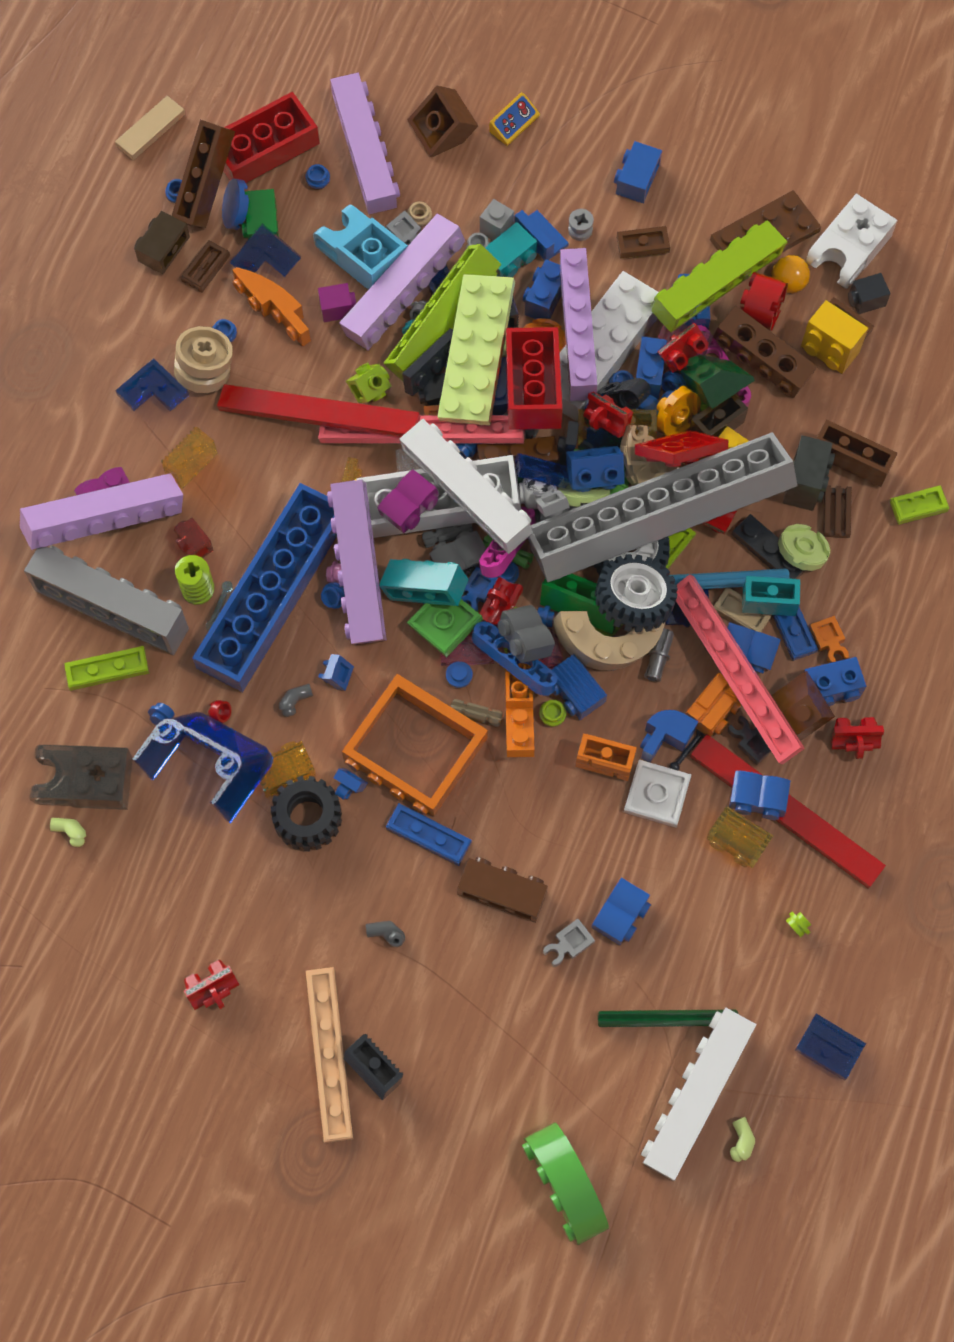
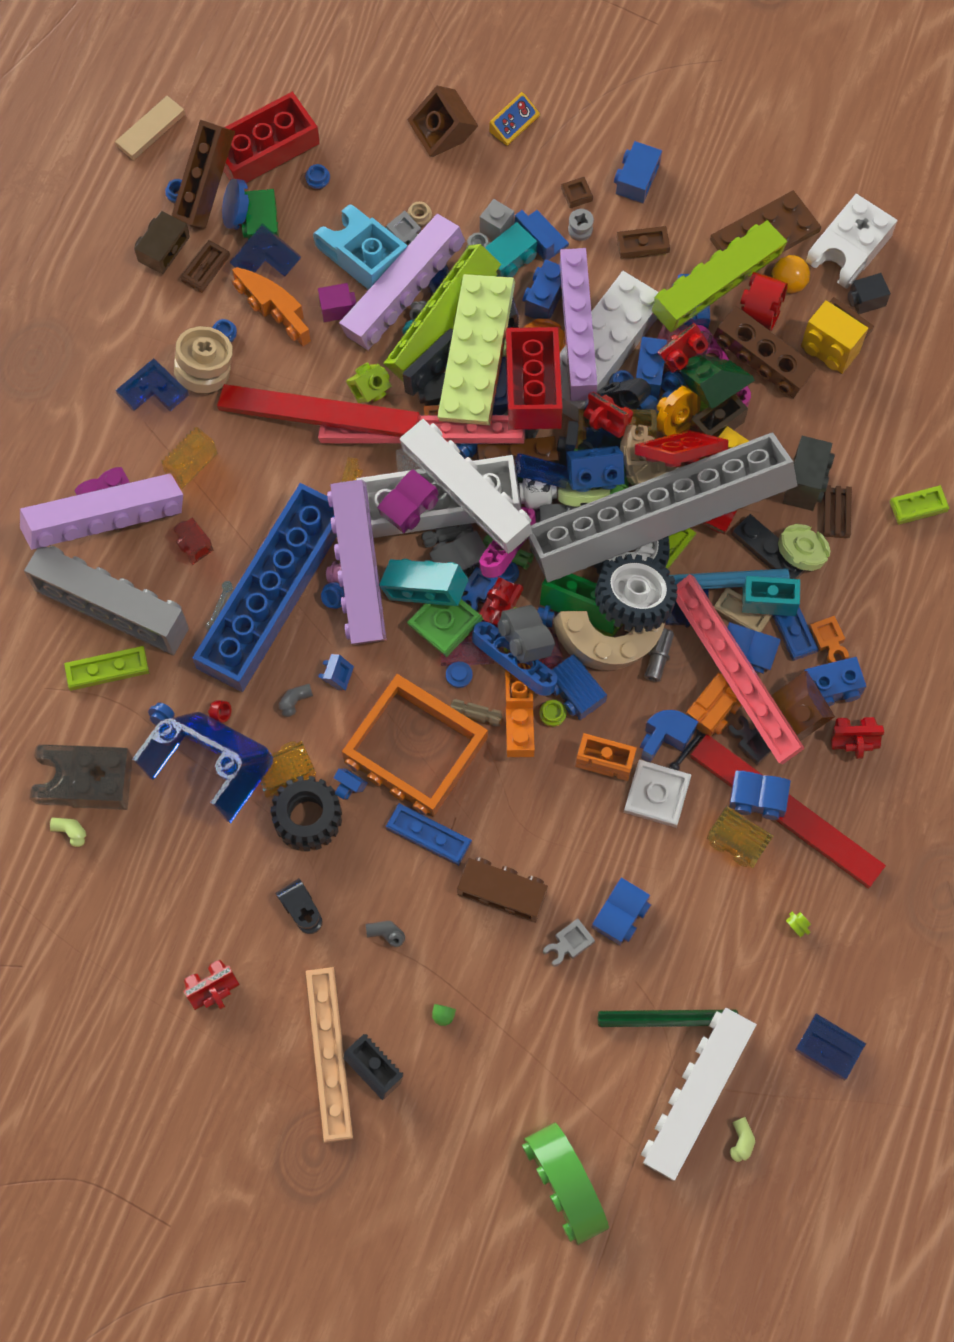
lime piece [175,555,214,605] -> none
lavender brick [330,72,400,215] -> none
light grey plate [534,486,570,517] -> none
reddish brown brick [816,419,898,487] -> none
none -> black piece [276,878,322,934]
none -> bright green hinge [432,1004,456,1026]
none -> reddish brown tile [561,177,593,208]

